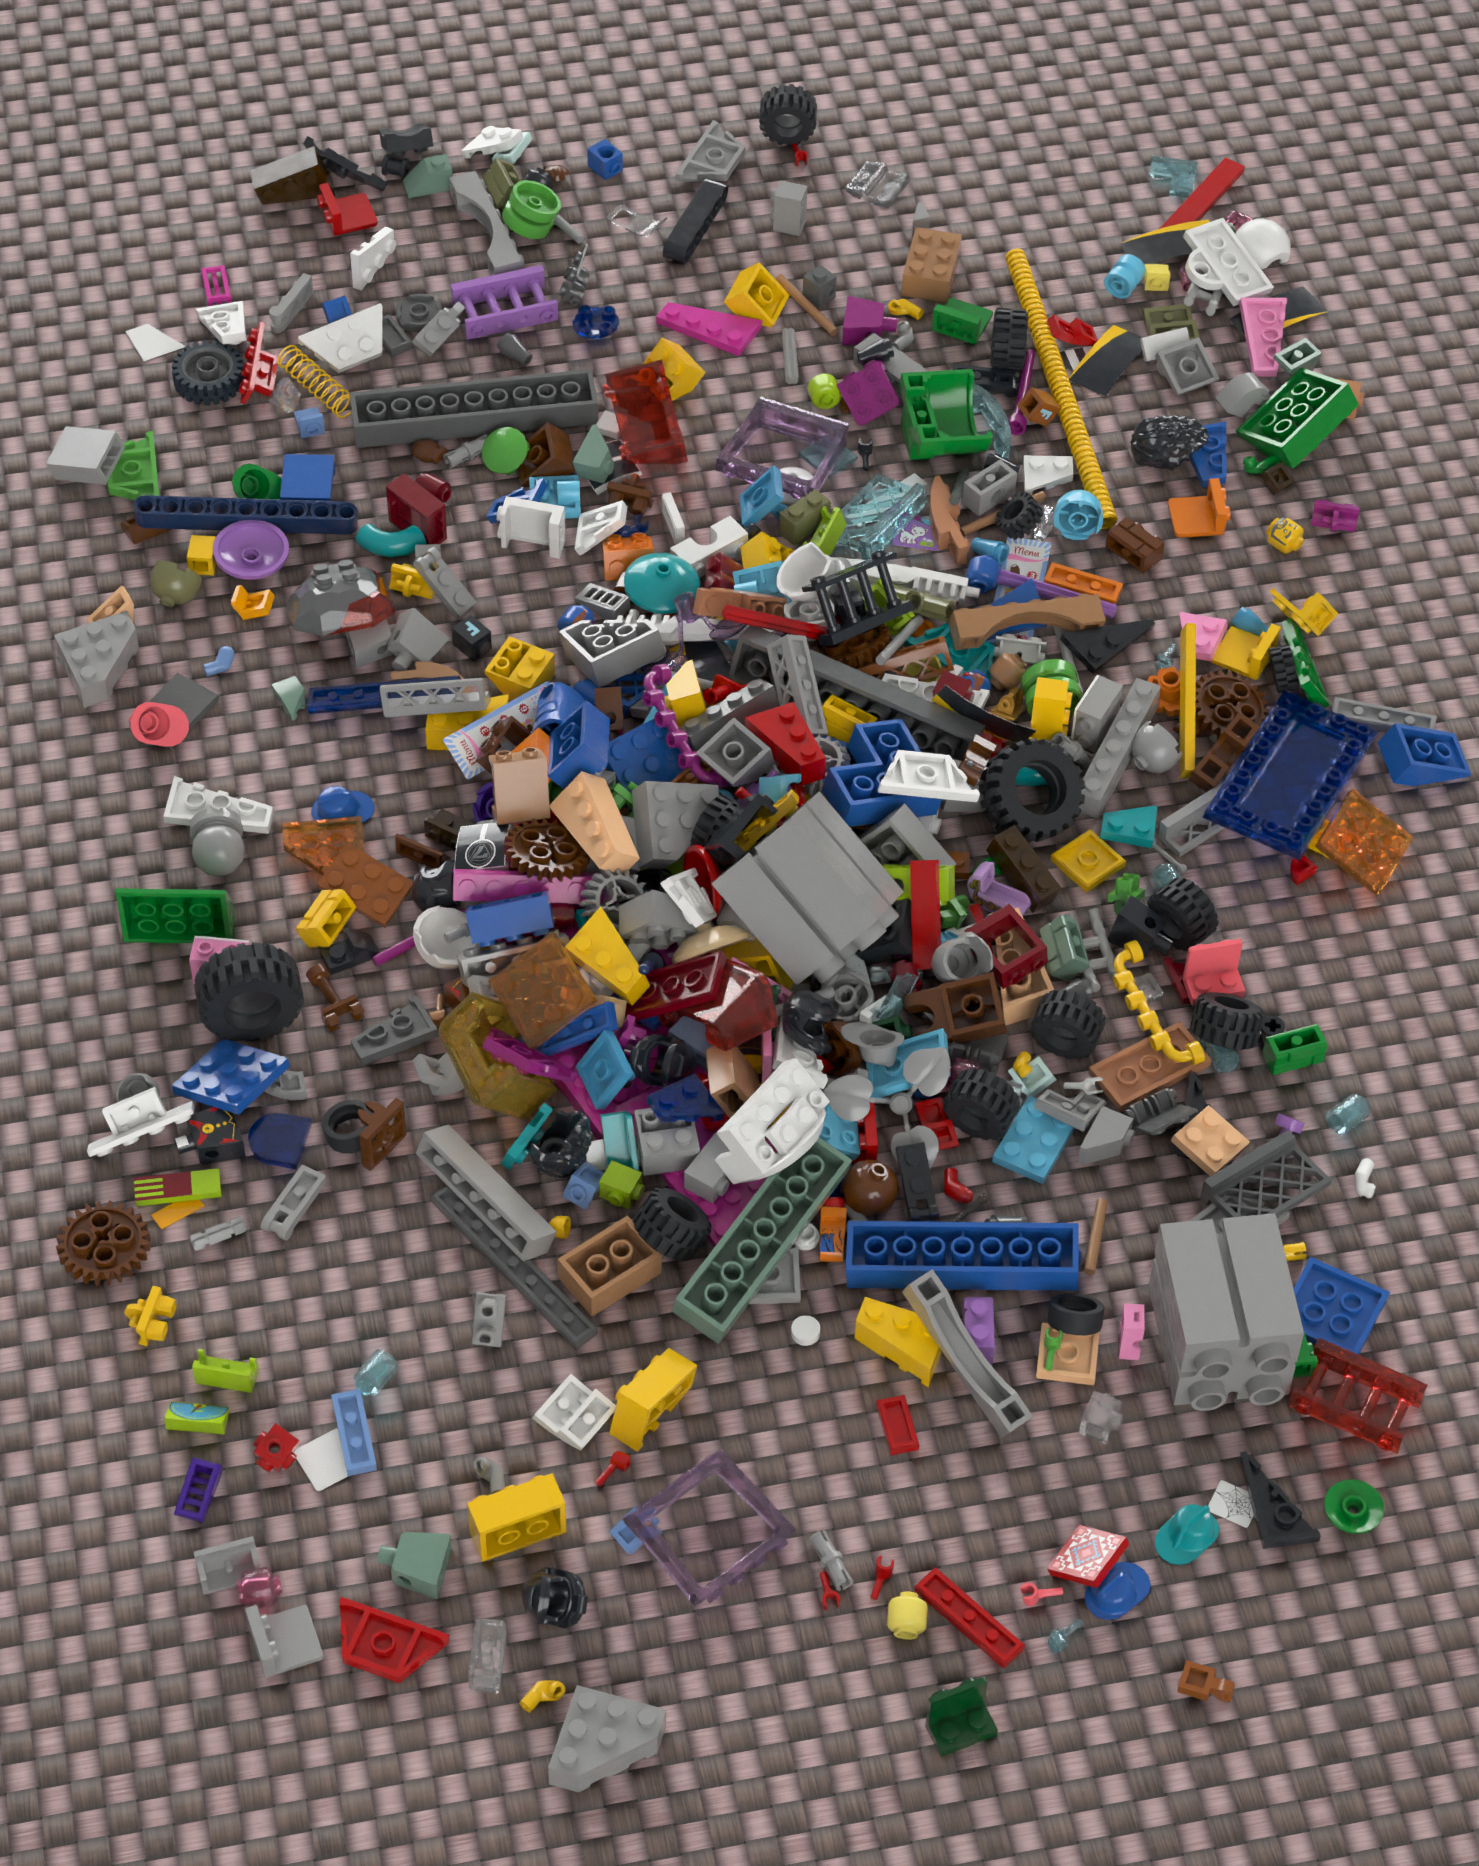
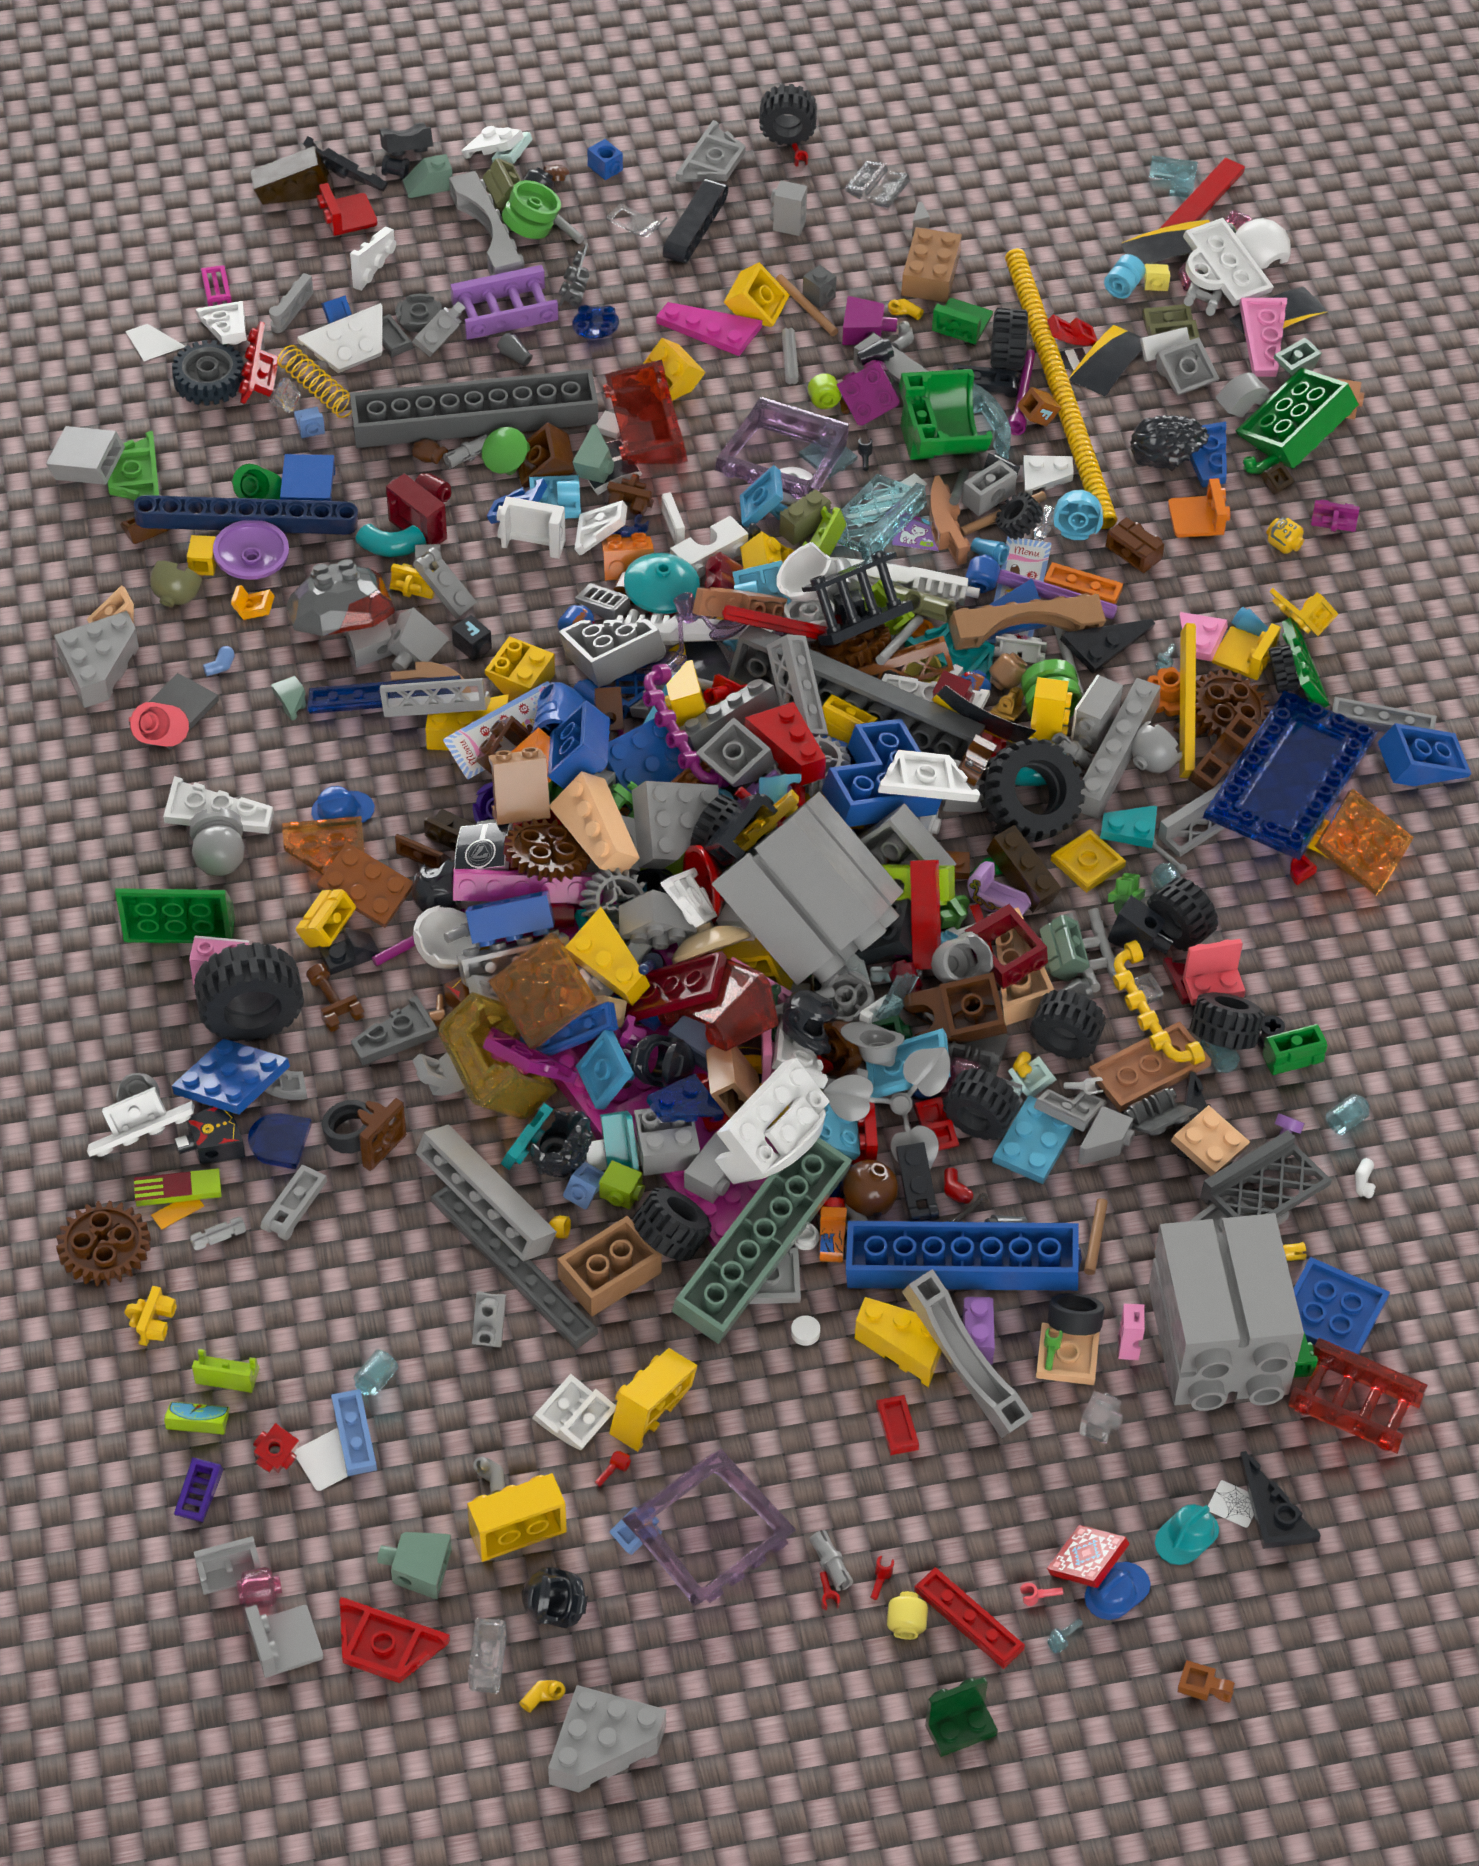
green dish [1324,1479,1384,1534] -> none

